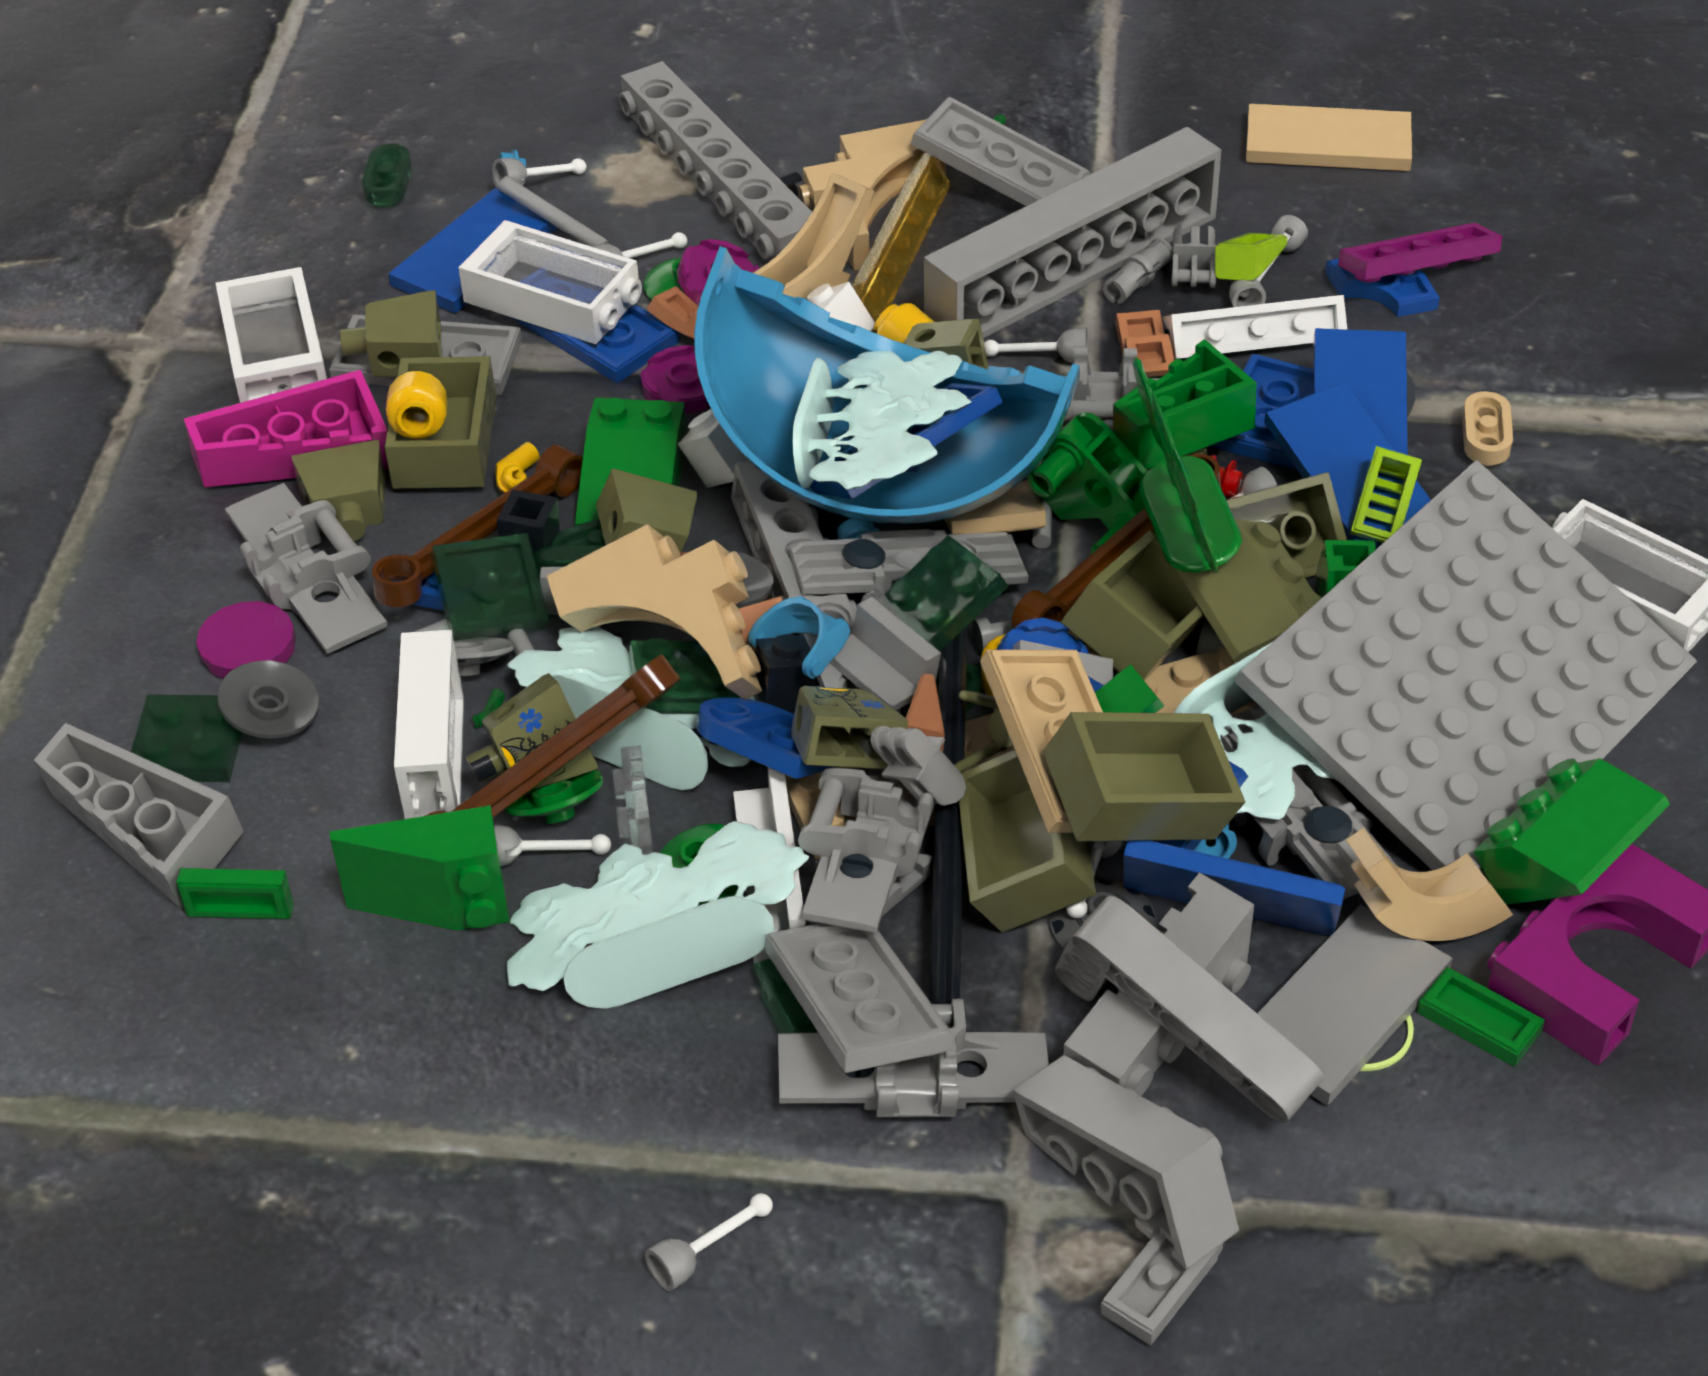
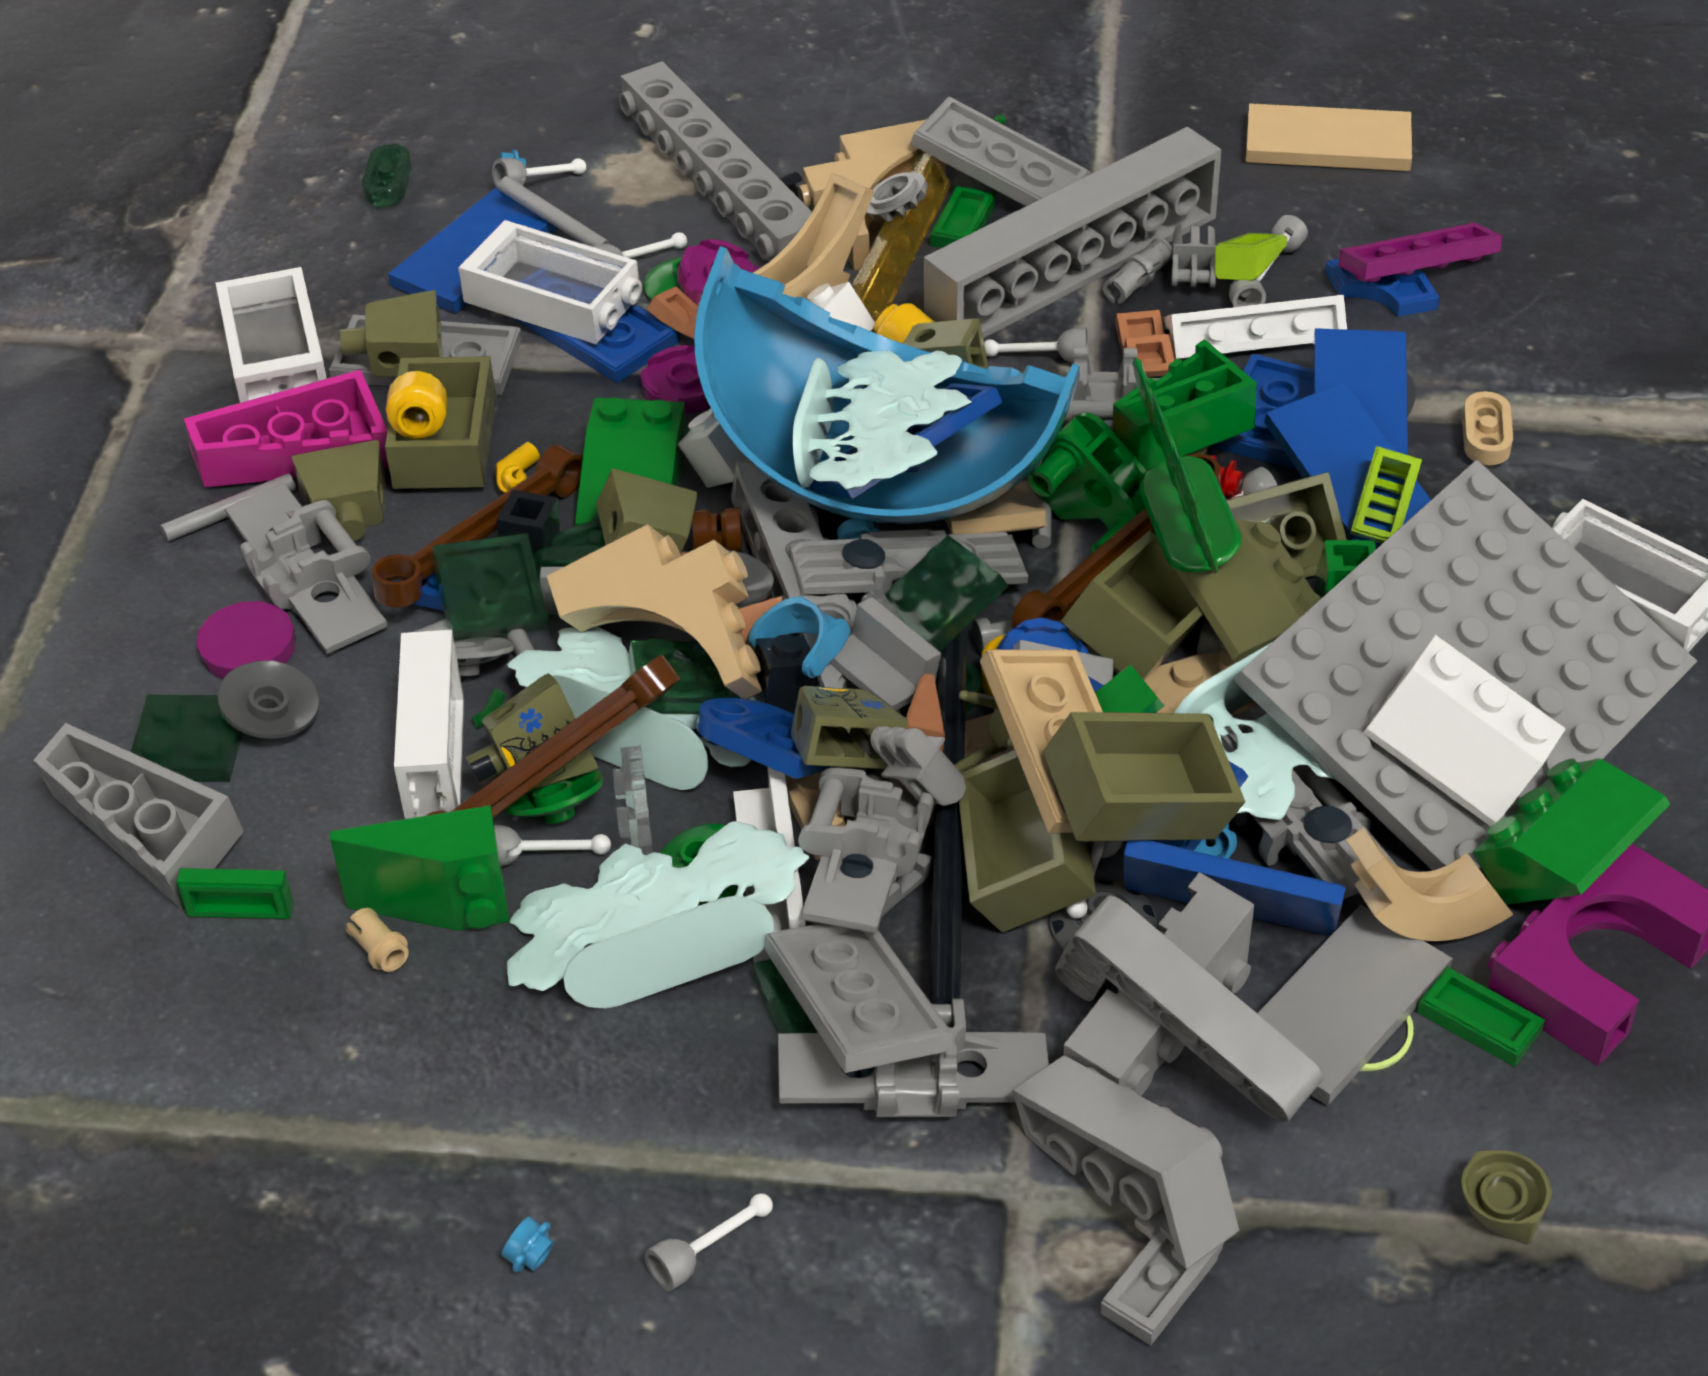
none -> light grey bar [160,473,296,542]
none -> tan pin [346,908,409,972]
none -> dark azure plate [501,1216,555,1272]
none -> reddish brown wheel [692,508,742,553]
none -> light grey gear [866,172,928,222]
none -> green tile [930,186,996,248]
none -> white slope [1363,635,1566,826]
none -> olive hat [1461,1150,1552,1244]

